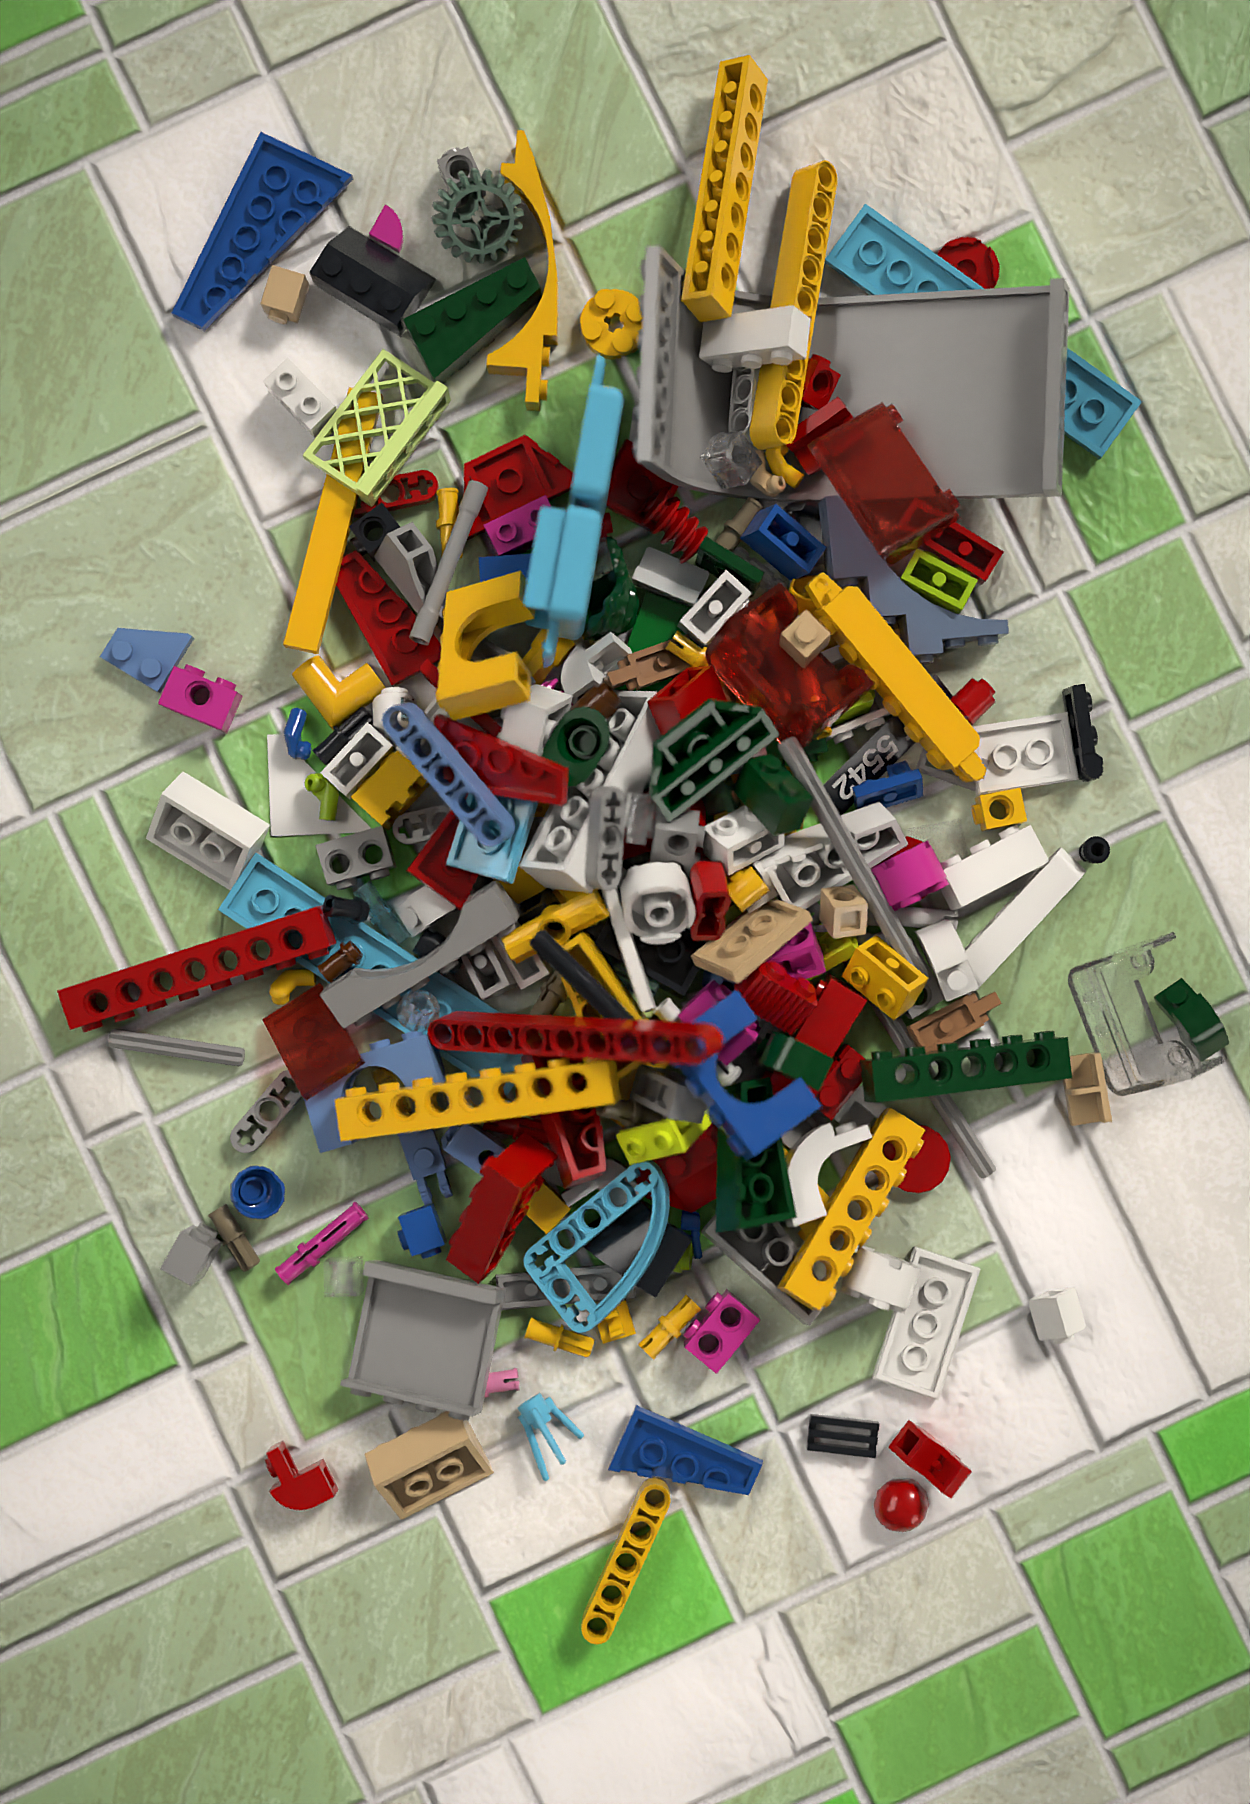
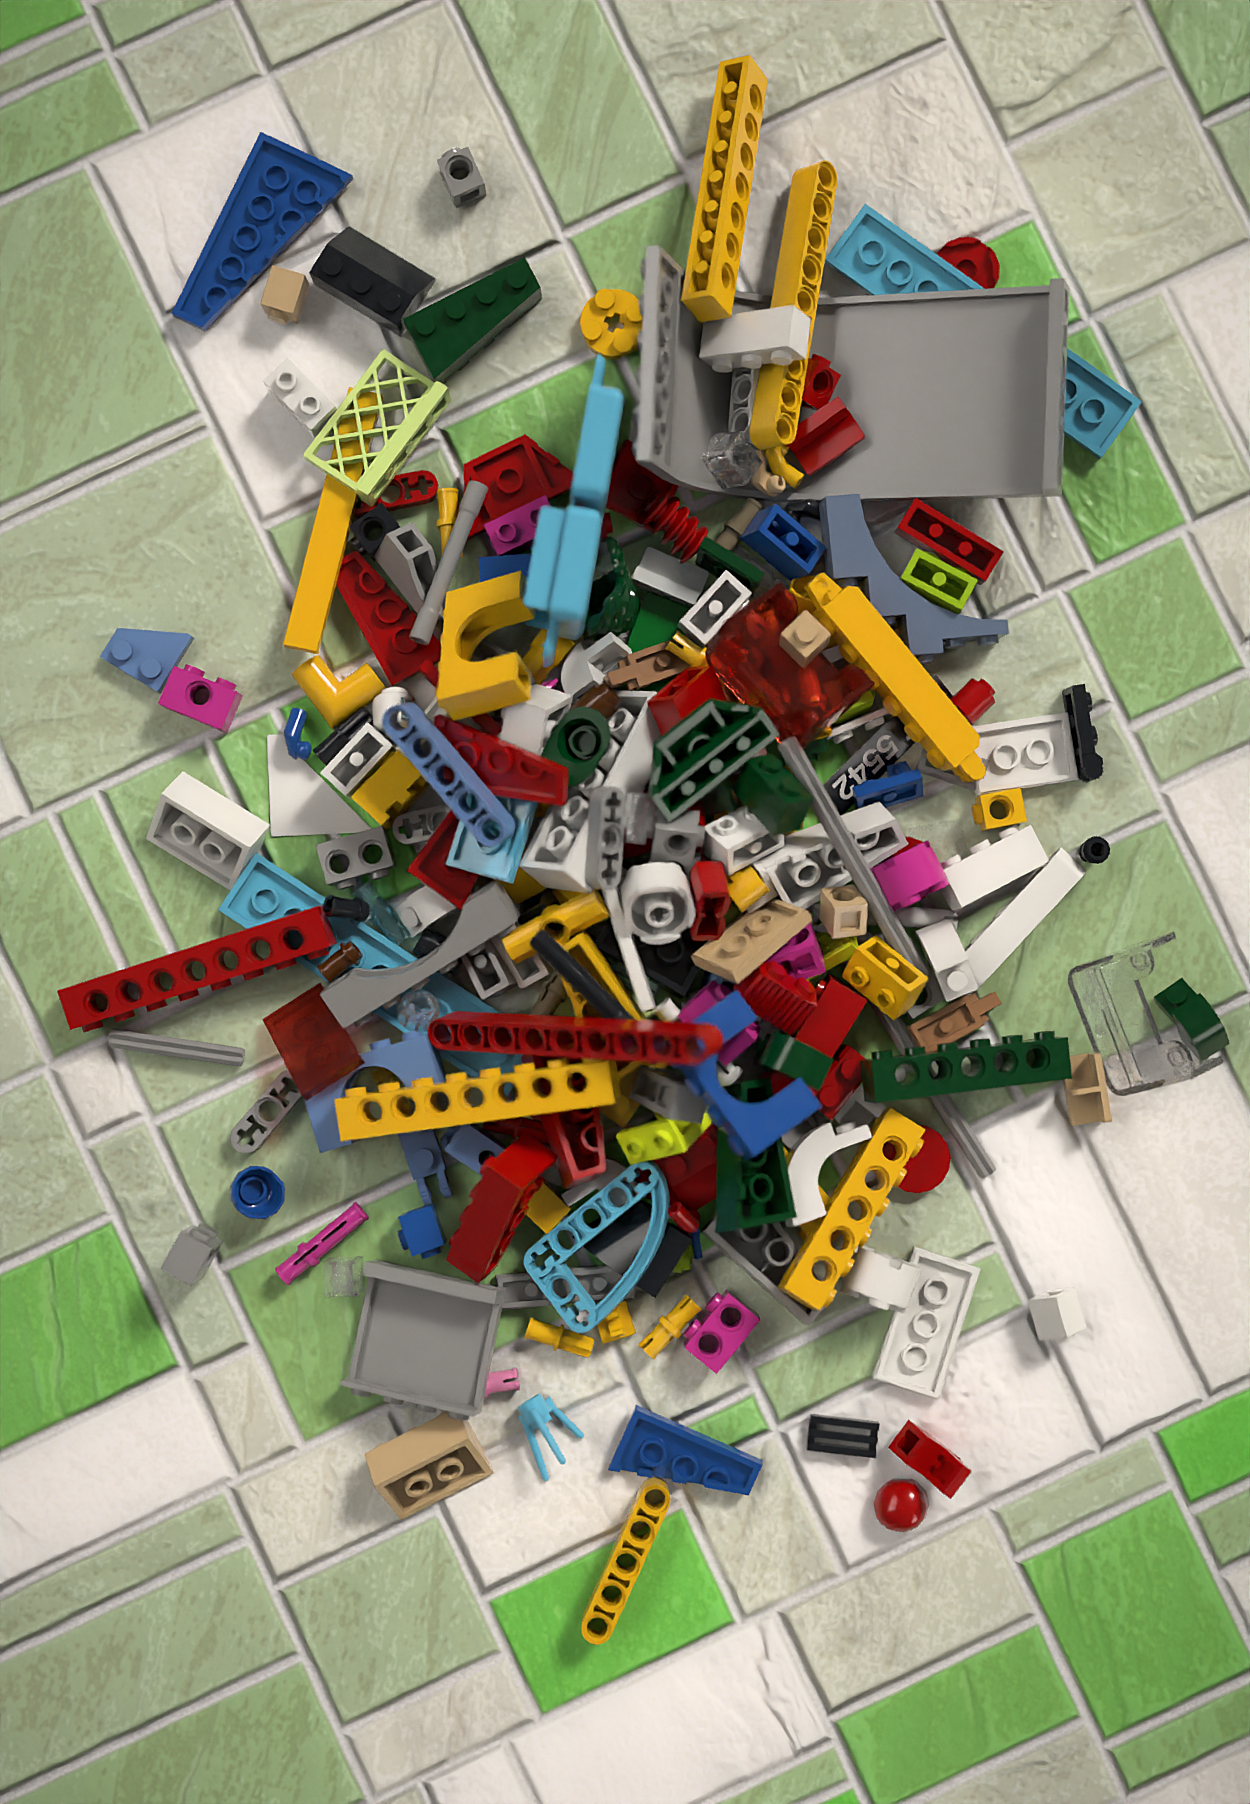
dark tan axle [208,1204,260,1272] -> none
red brick [265,1441,339,1510] -> none
yellow arm [269,969,316,1005] -> none
lime arm [304,773,339,821] -> none
dark pink tile [369,204,404,253] -> none
sand green gear [431,168,524,264] -> none
yellow slope [486,130,558,411] -> none
dark tan pin [595,1099,666,1128] -> none
clear red windscreen [807,402,961,566] -> none
none -> red arm [667,1201,701,1234]

